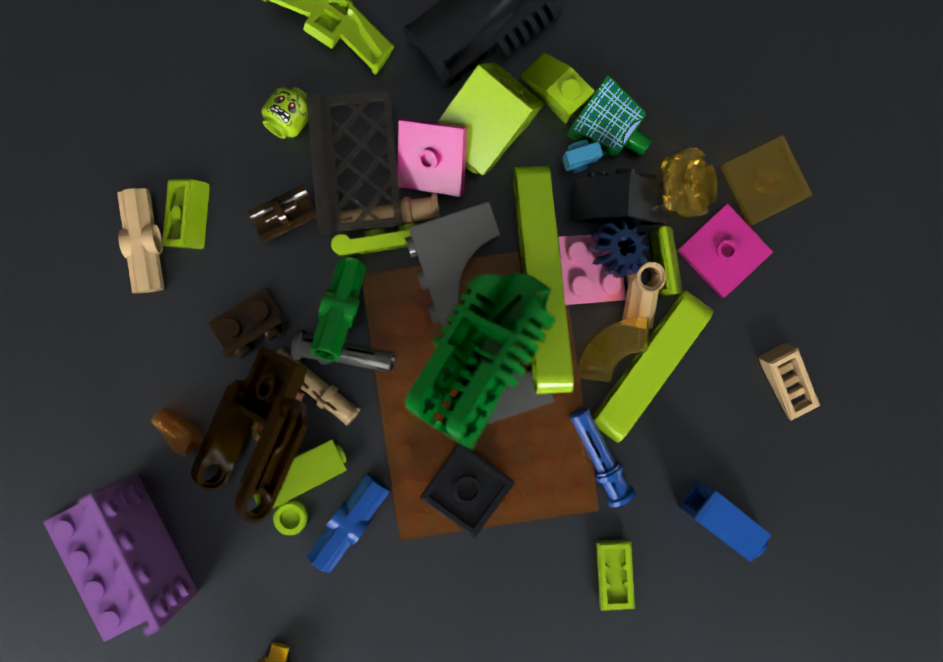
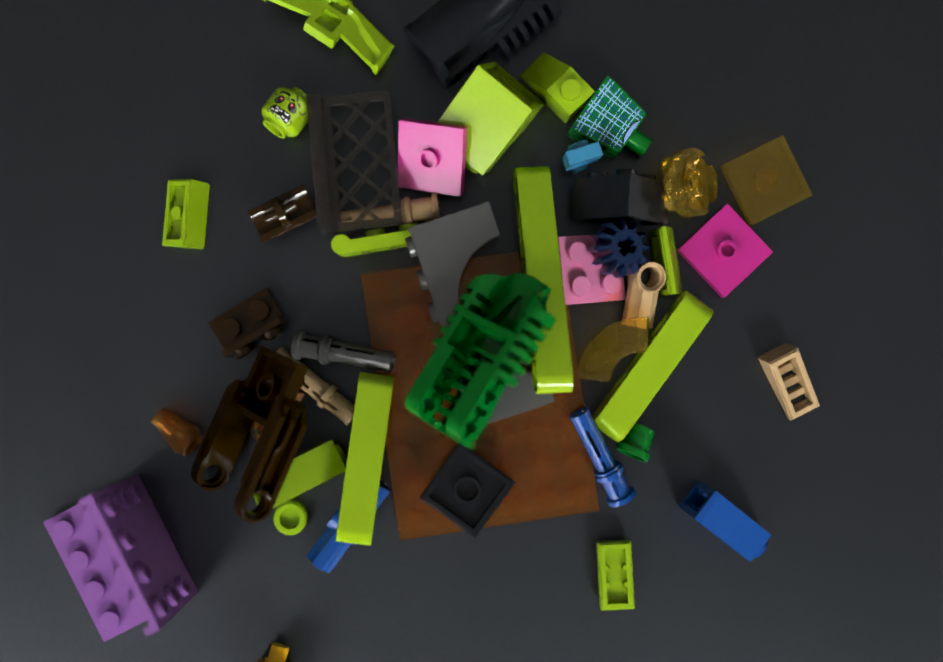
tan piece [117,188,164,294] -> none
green piece [310,257,367,362] -> none
none -> lime beam [336,371,394,546]
none -> green piece [616,423,655,463]

